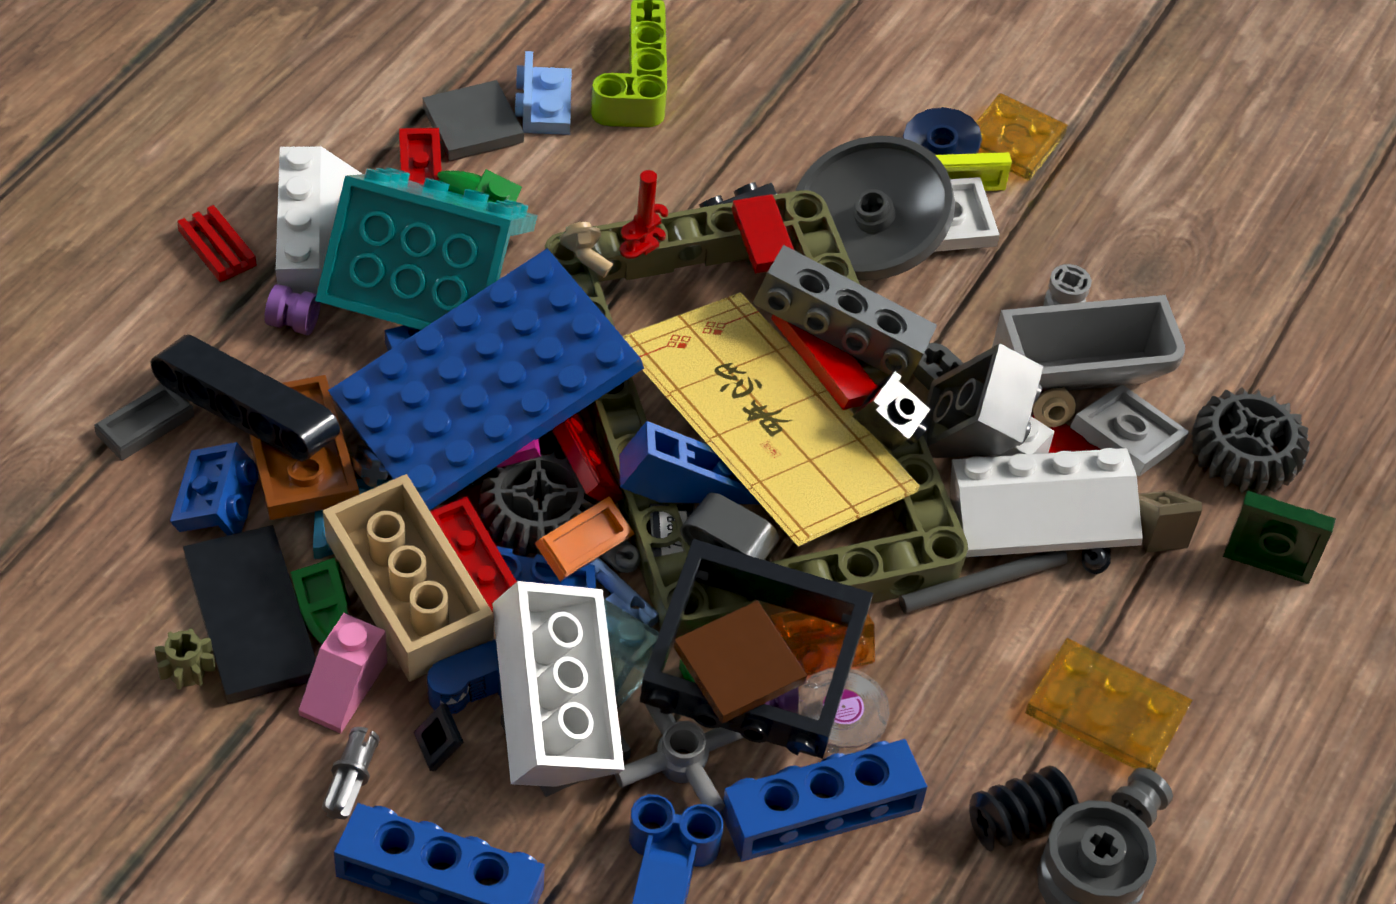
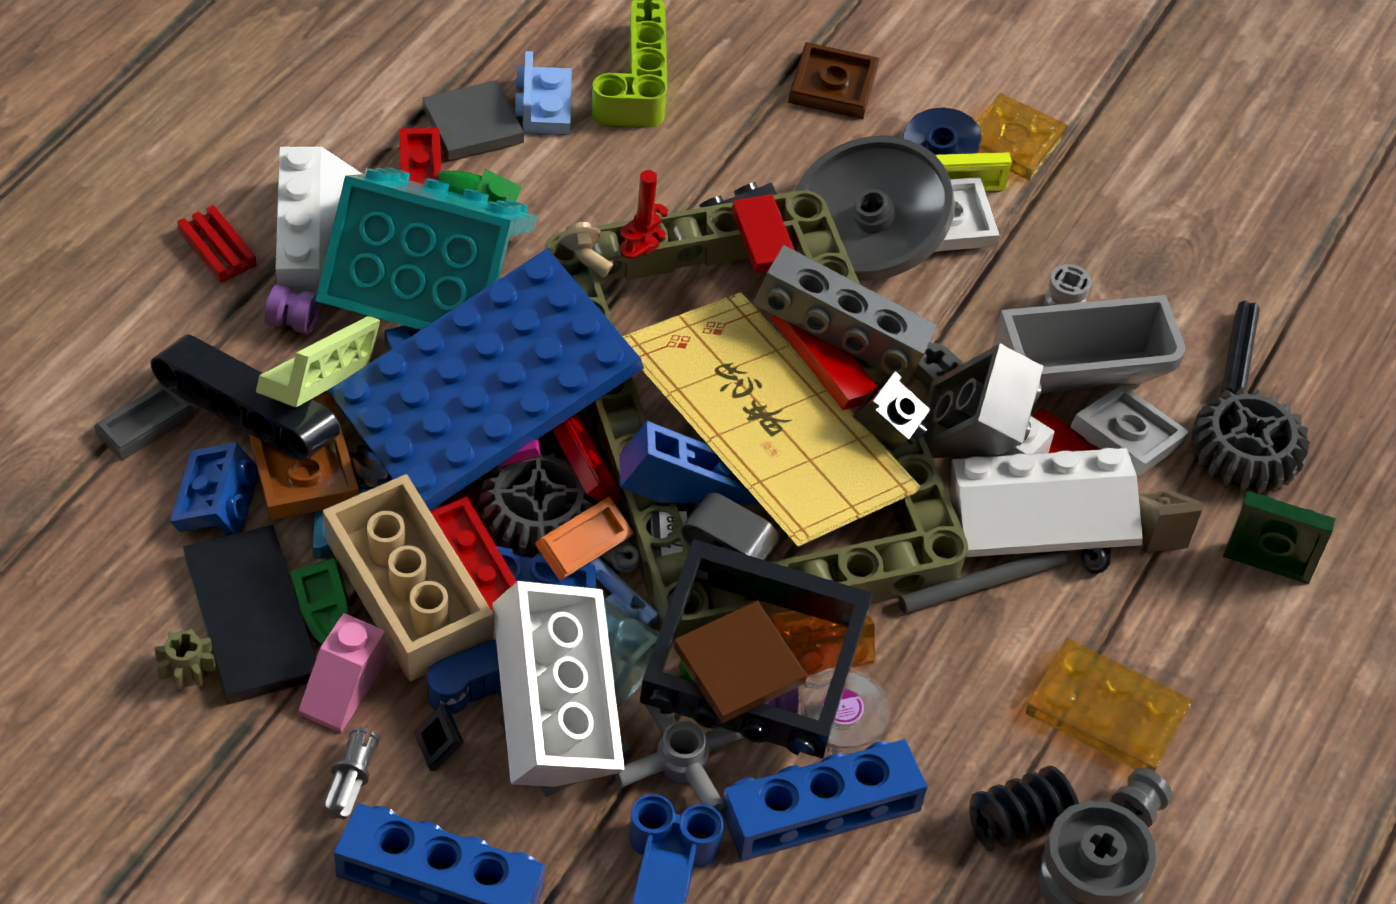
tan plate [1032,387,1076,427] -> none
none -> yellowish green fence [256,316,381,407]
none -> reddish brown tile [788,42,880,119]
none -> black axle [1221,300,1260,394]

